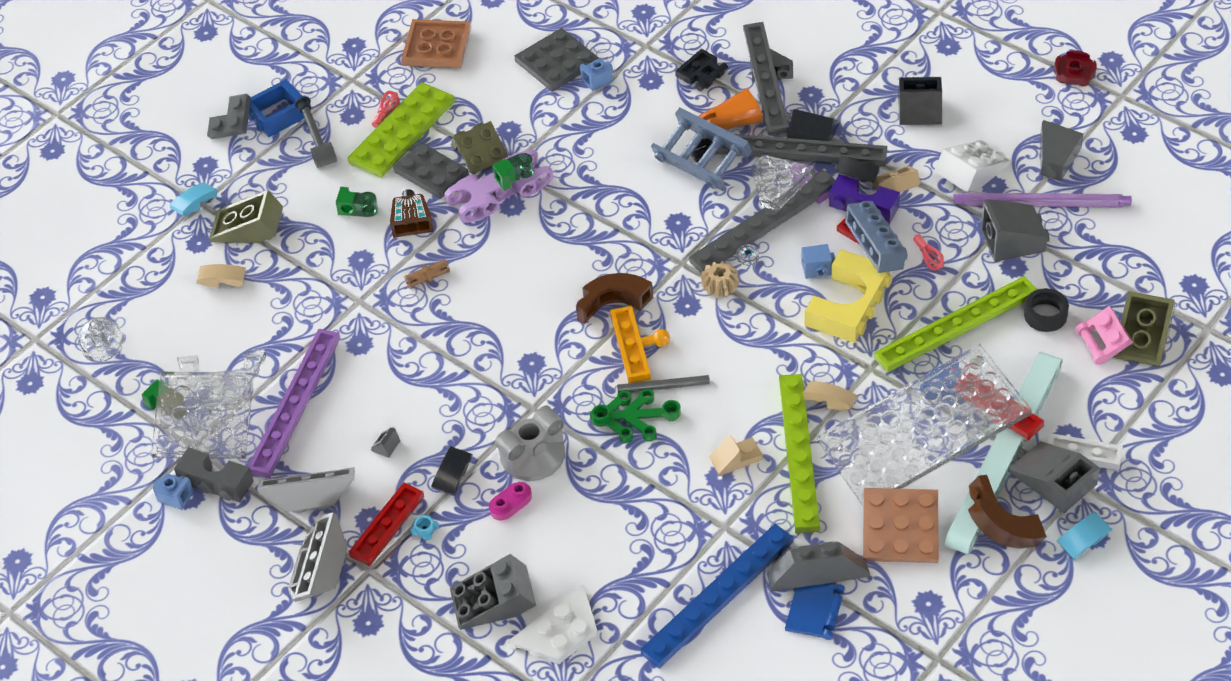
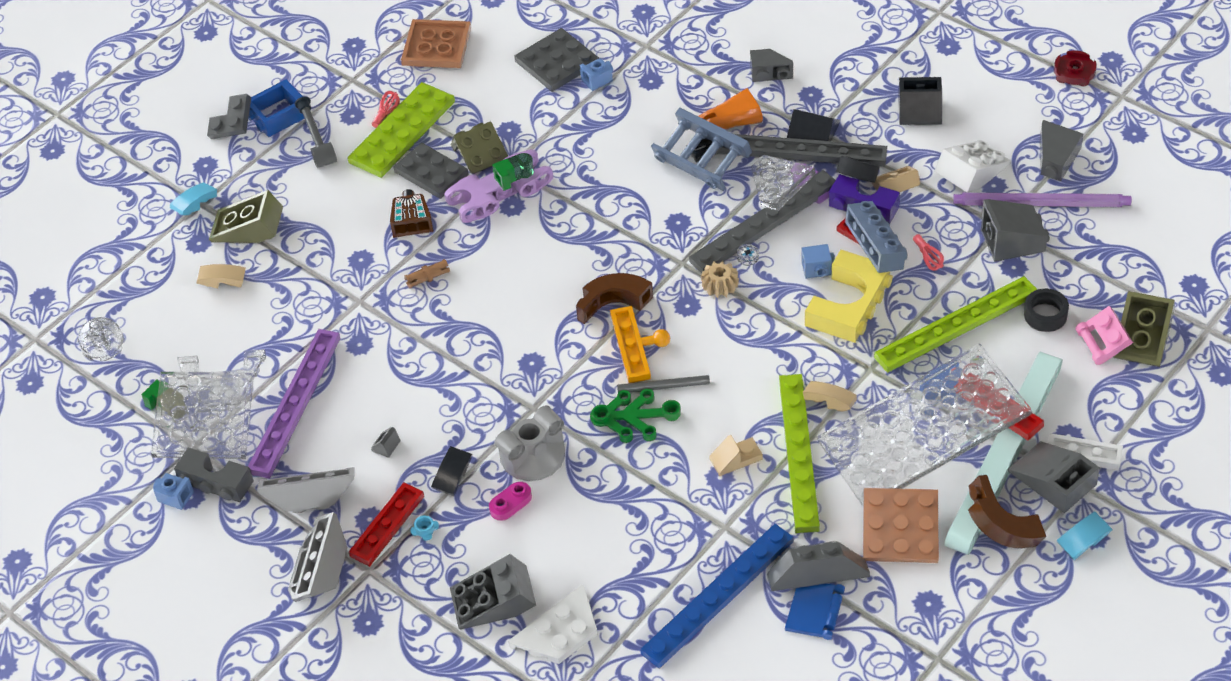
leg [336,186,378,217] -> none
black plate [675,48,728,91] -> none
dark grey plate [743,22,789,135] -> none

